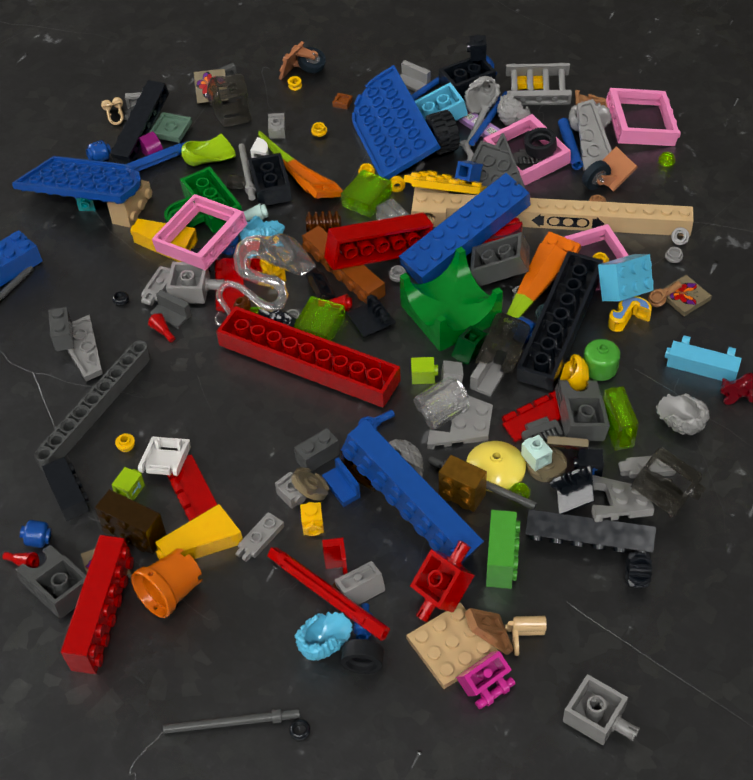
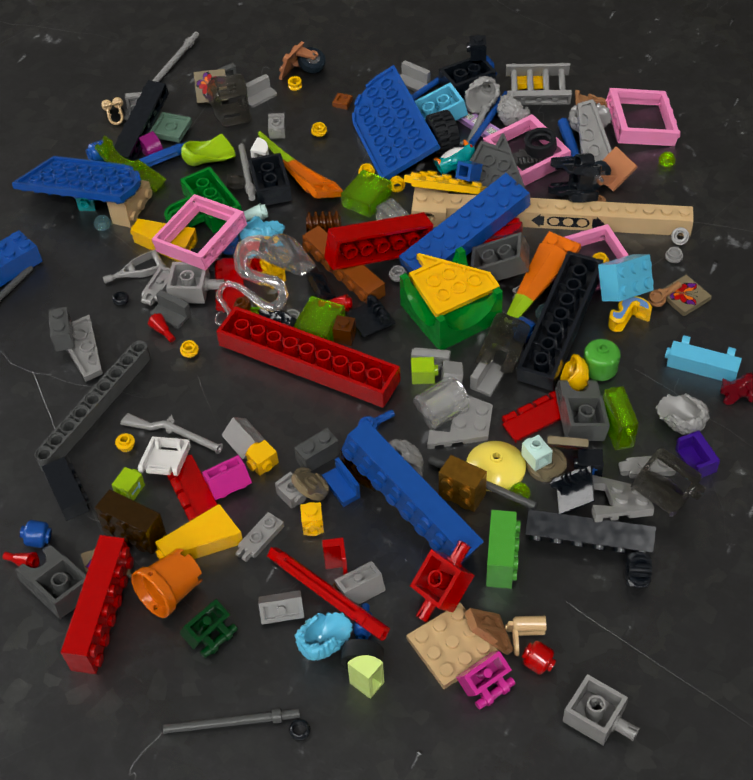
dark green brick [451,325,487,364] -> none
dark grey piece [521,417,563,441] -> none
none -> clear neon green piece [94,135,166,192]
none -> clear light blue plate [94,215,111,231]
none -> light grey piece [102,250,167,284]
none -> light grey piece [120,413,223,454]
none -> light grey bar [152,31,199,82]
none -> dark green brick [179,599,238,659]
none -> yellow plate [180,340,199,358]
none -> dark pink brick [202,455,252,500]
none -> light grey panel [222,417,265,459]
none -> light grey panel [240,74,277,108]
none -> yellow brick [245,440,279,476]
none -> light grey panel [258,590,304,624]
none -> reddish brown brick [332,315,356,346]
none -> yellowish green brick [347,655,385,699]
none -> yellow wing [408,253,500,317]
none -> light grey panel [411,348,451,369]
none -> teal animal [433,140,475,175]
none -> red head [521,641,556,675]
none -> black piece [548,153,602,203]
none -> dark purple panel [675,431,720,480]

